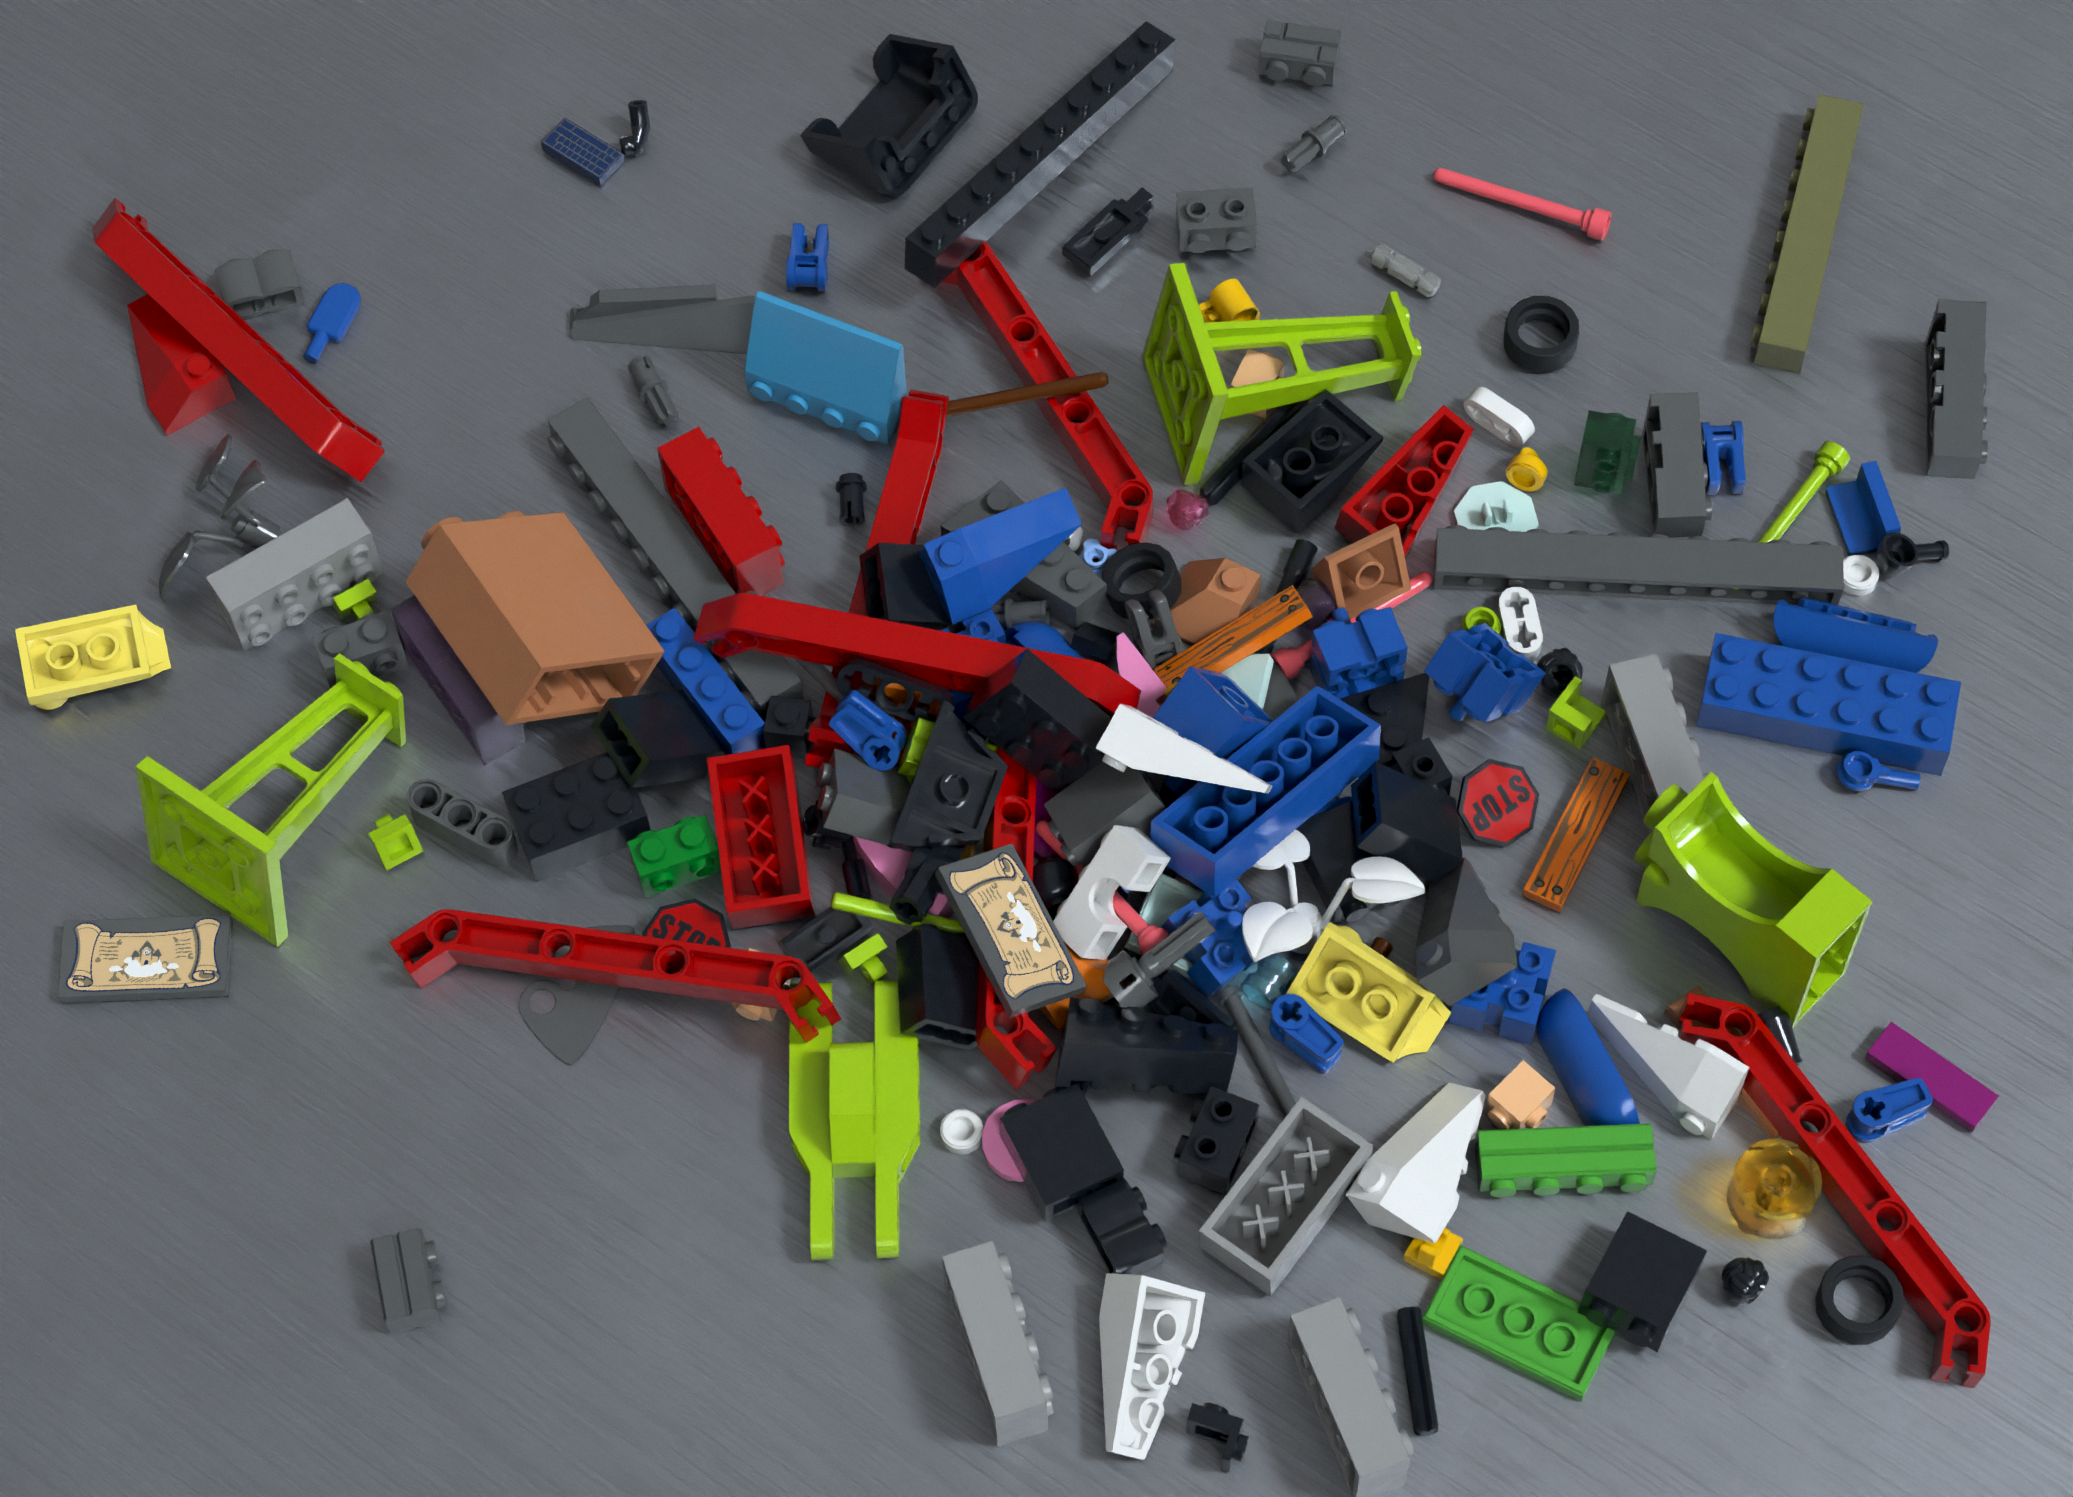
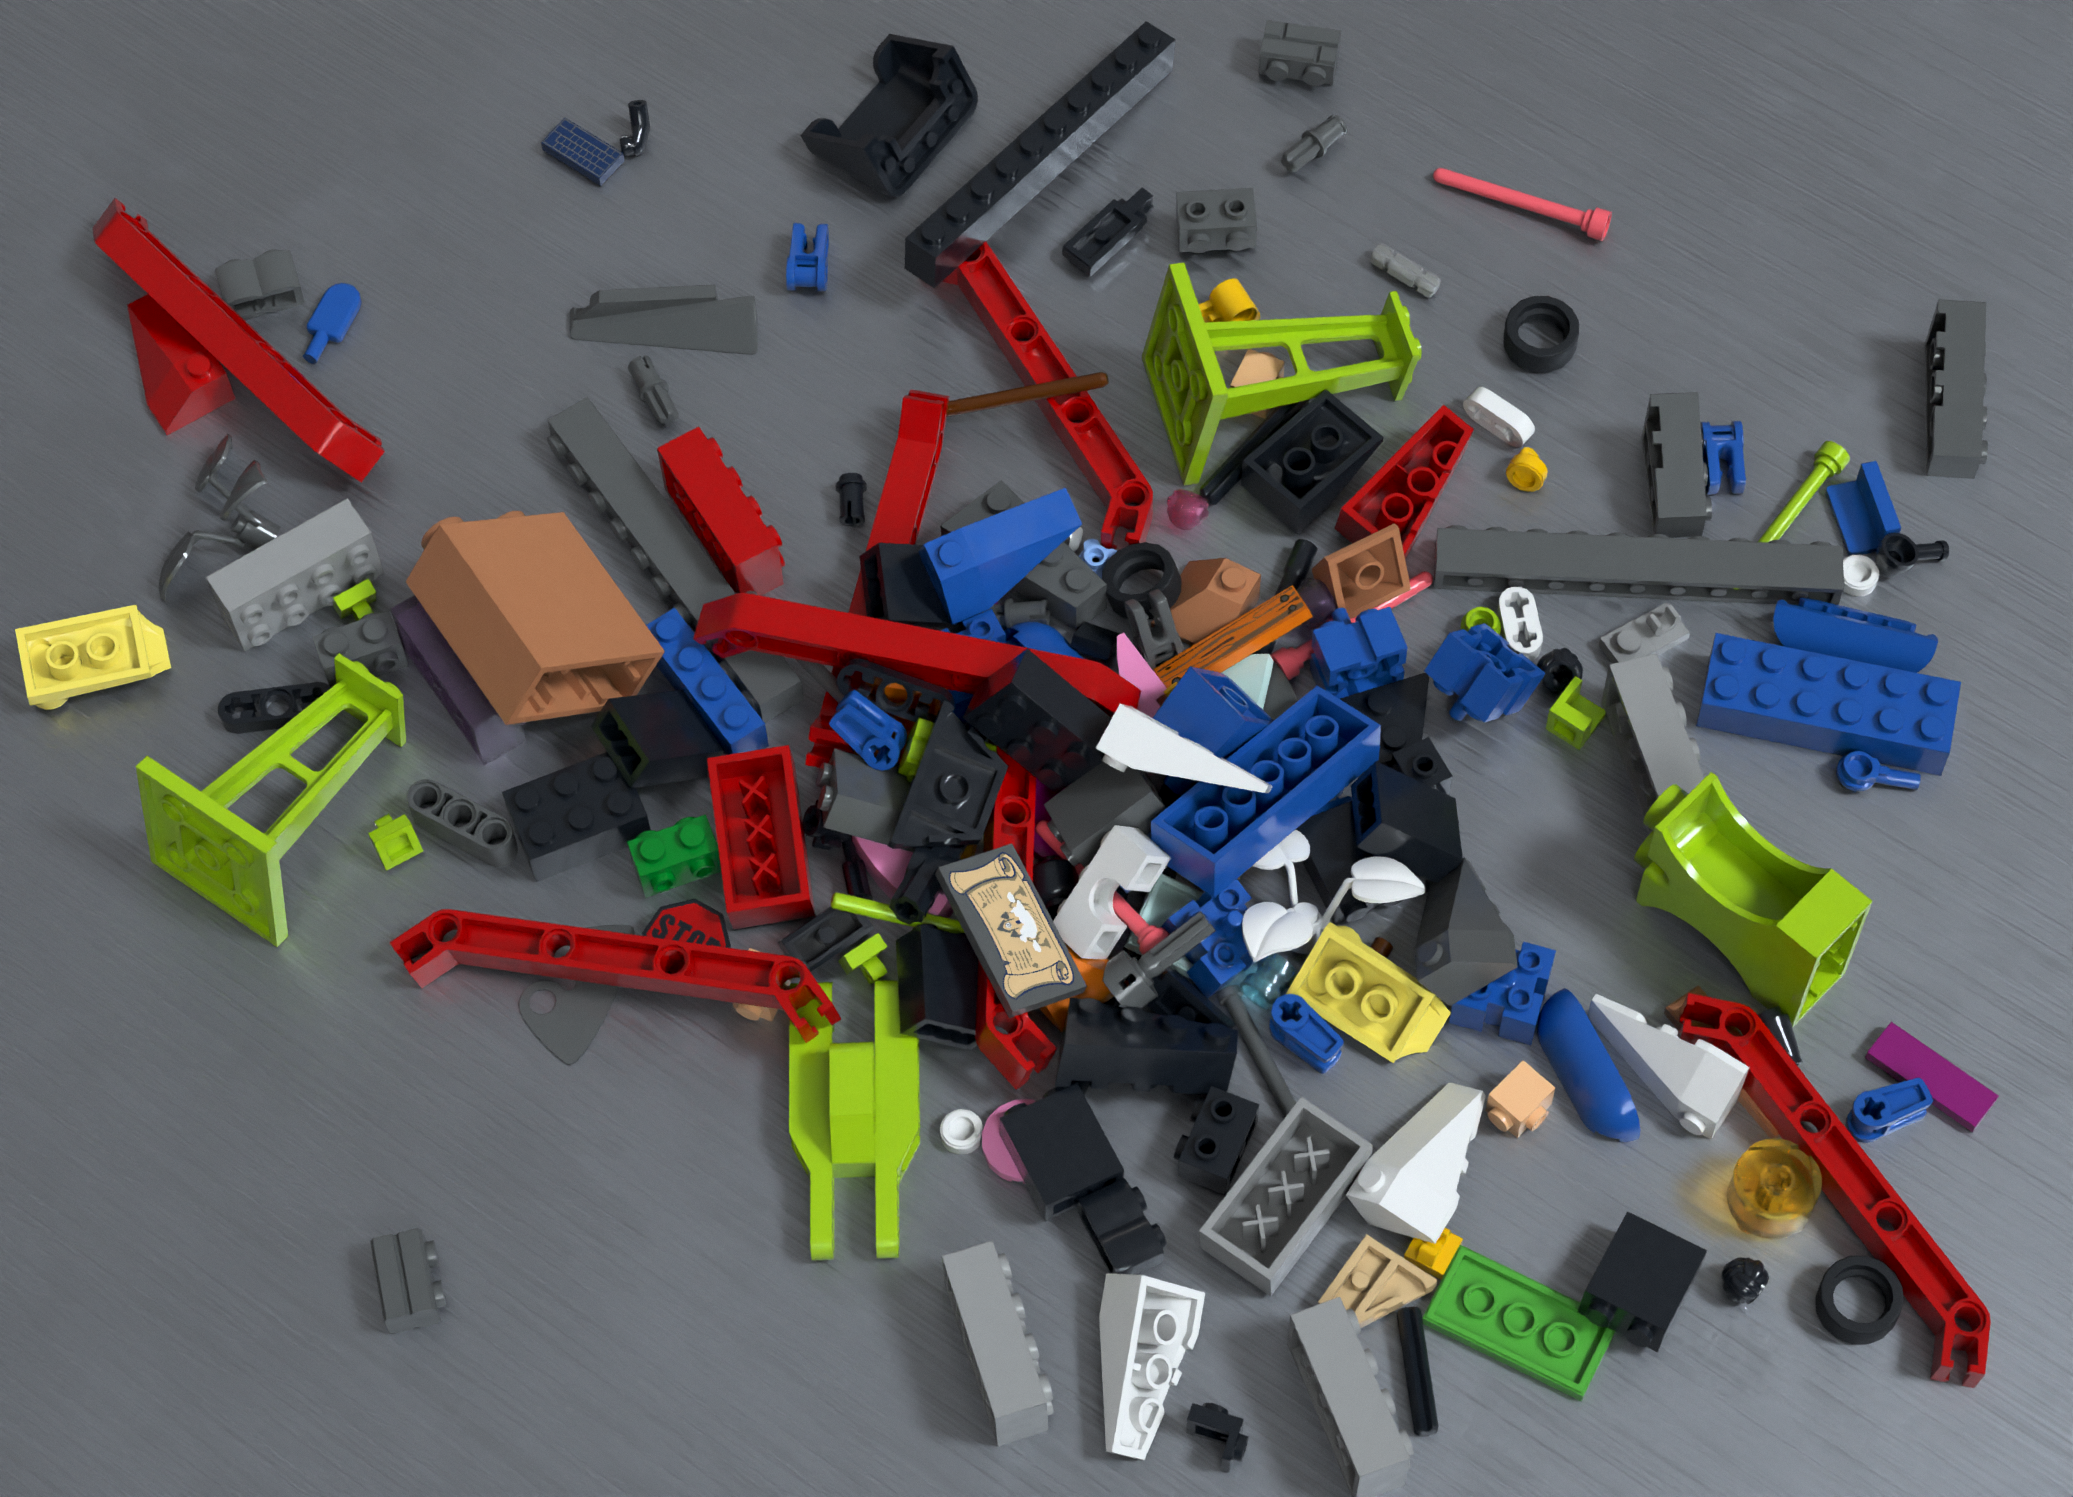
tile [58,914,233,1003] -> none
dark azure slope [744,291,907,445] -> none
black brick [763,696,817,759] -> none
light aqua piece [1453,481,1539,532] -> none
piece [1457,759,1539,847] -> none
bright green brick [1475,1123,1656,1198] -> none
orange tile [1522,757,1630,913] -> none
clear green brick [1574,410,1641,494] -> none
olive brick [1750,94,1864,373] -> none
none -> black beam [218,682,332,734]
none -> tan wing [1318,1234,1437,1328]
none -> light grey plate [1599,602,1690,664]

